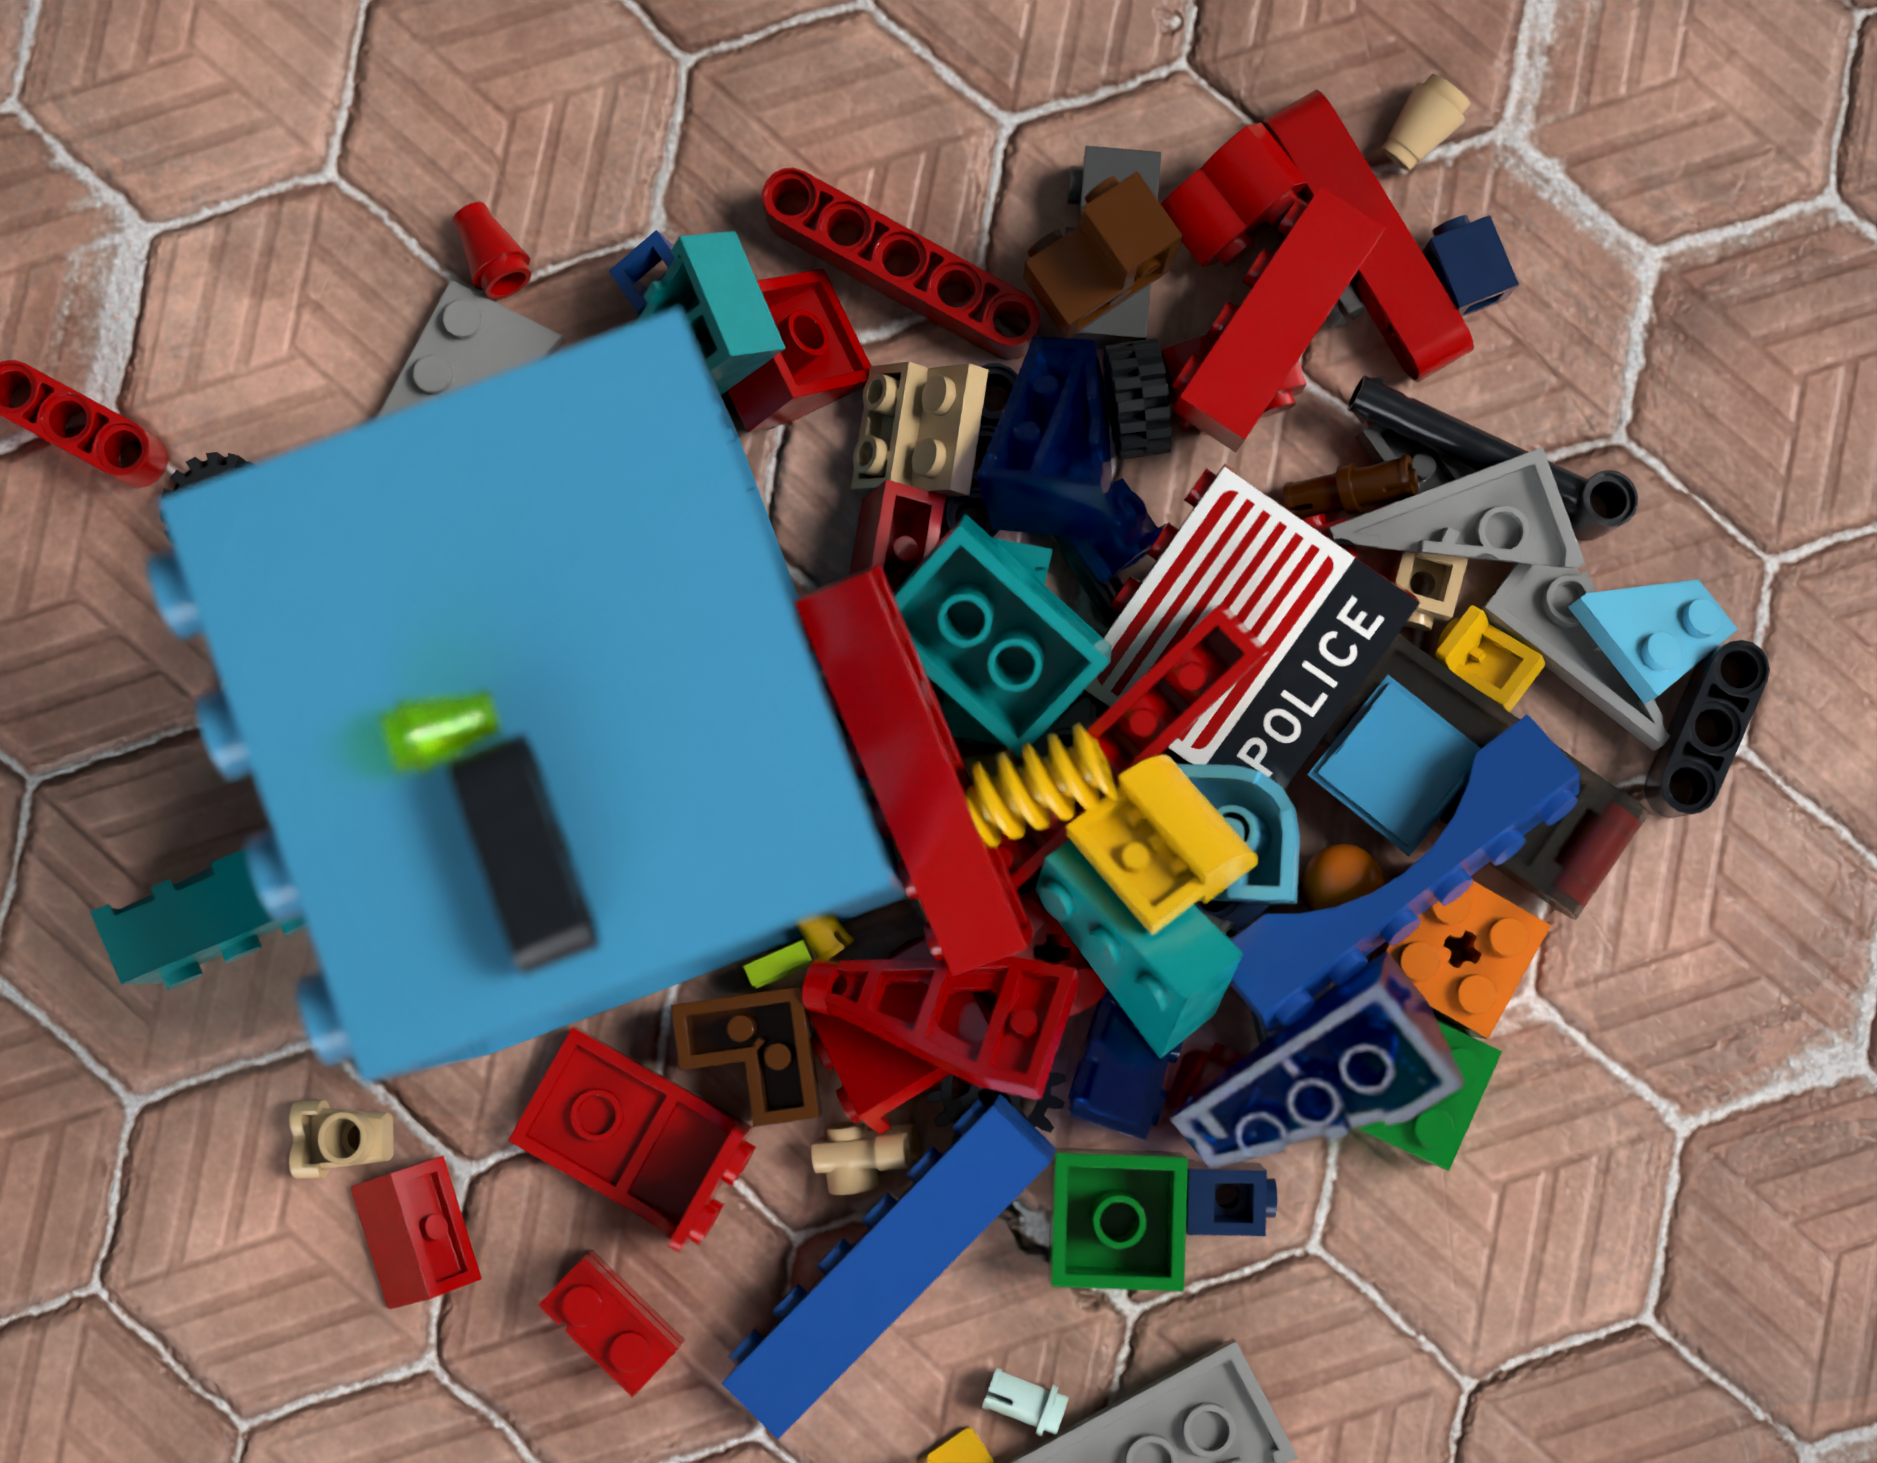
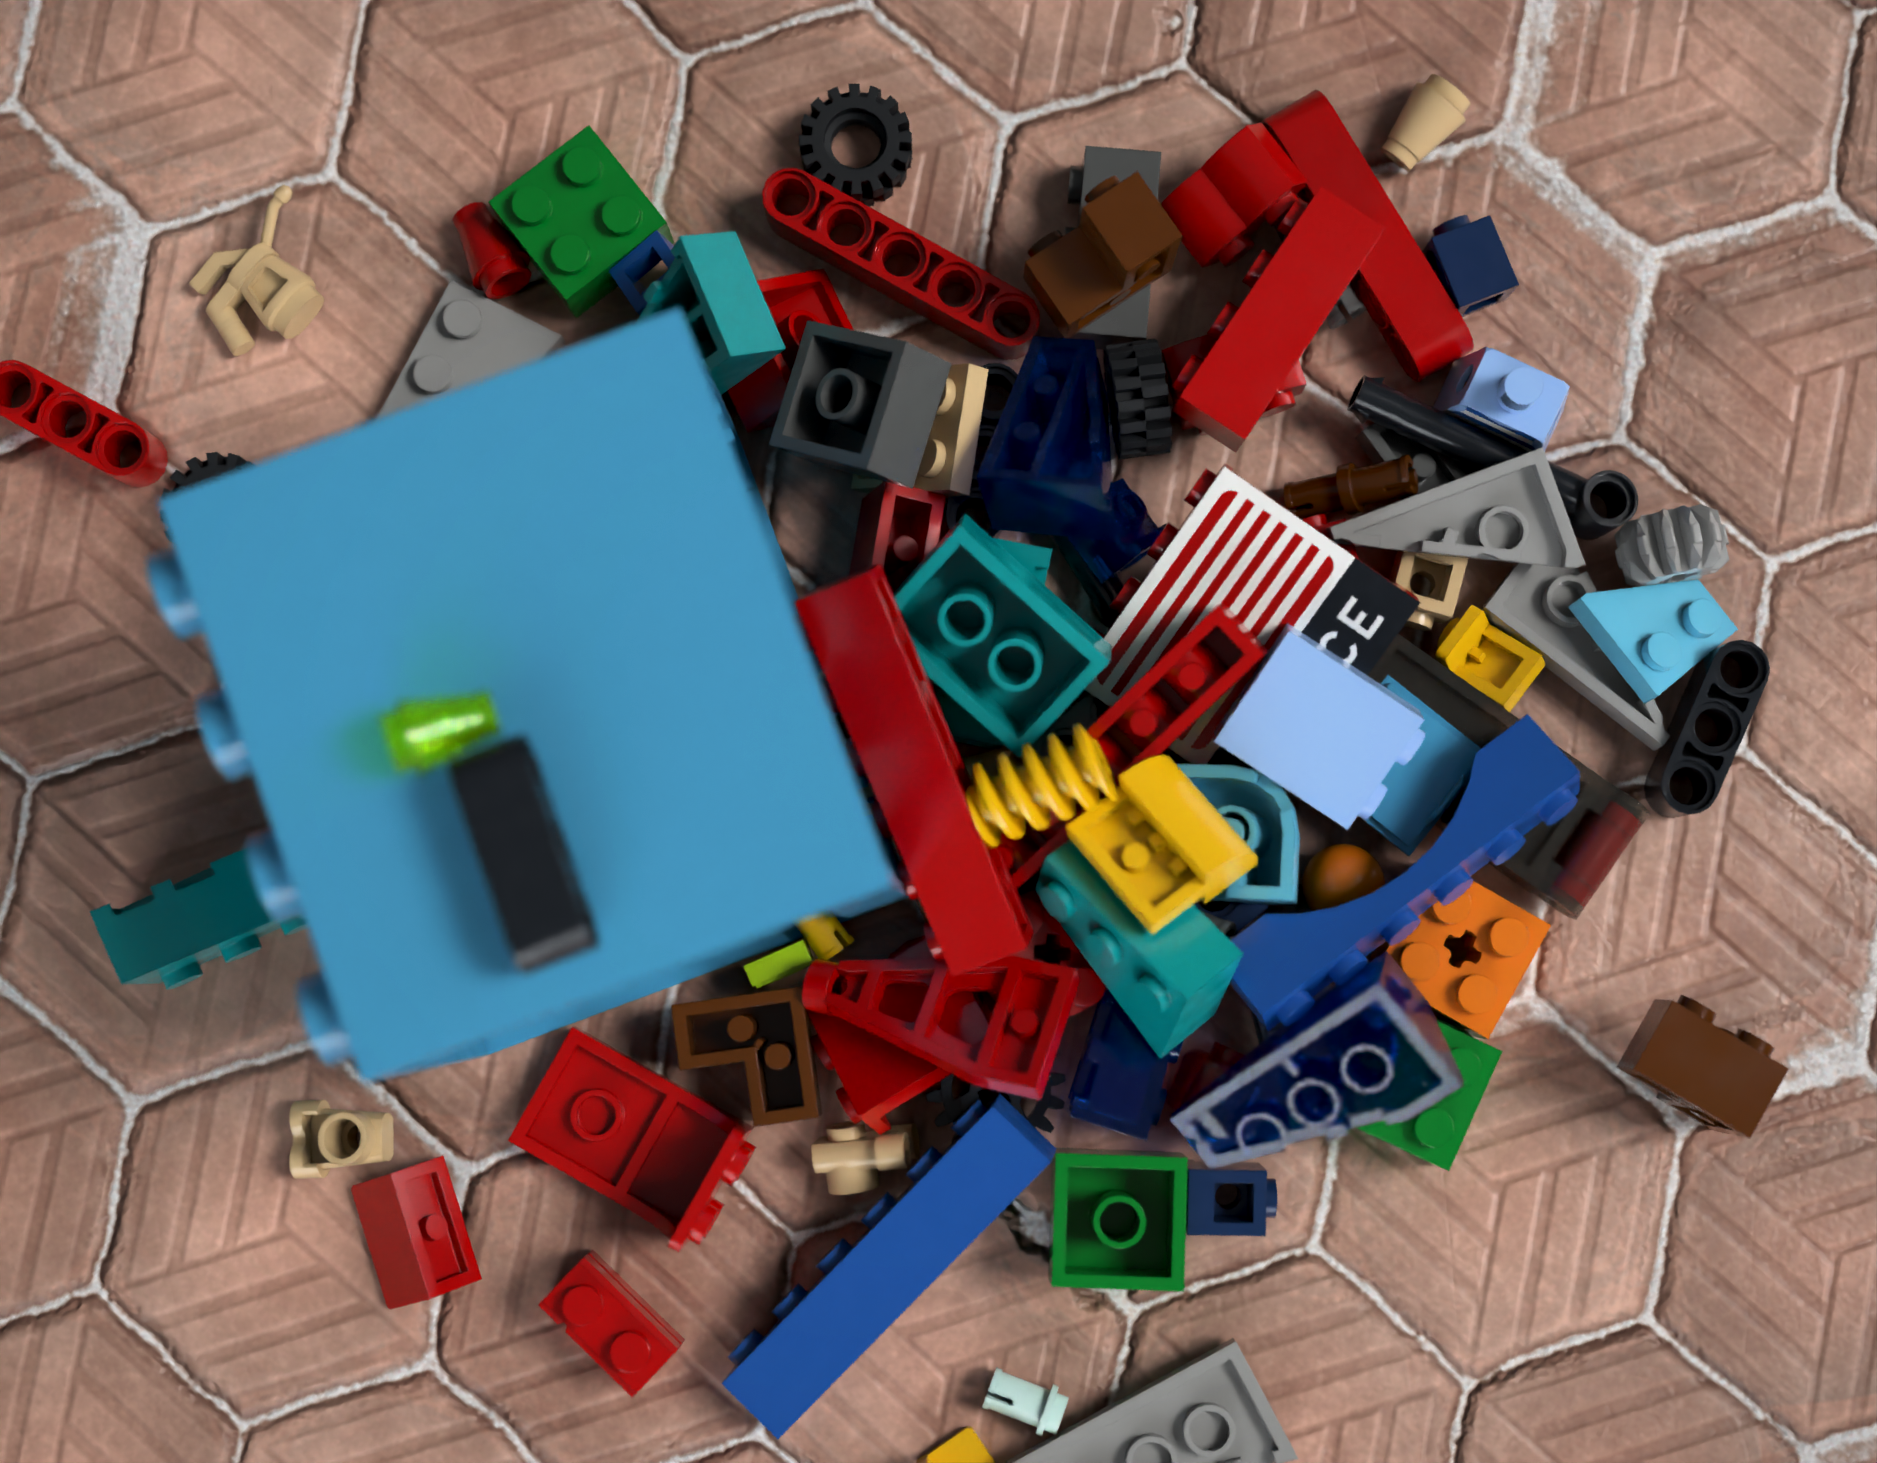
none -> tan piece [189,185,324,356]
none -> green brick [488,125,674,319]
none -> dark grey brick [769,320,951,489]
none -> black tyre [799,84,912,207]
none -> light blue brick [1214,623,1426,830]
none -> light blue torso [1433,347,1570,452]
none -> light grey gear [1615,504,1729,587]
none -> reddish brown brick [1617,995,1789,1138]

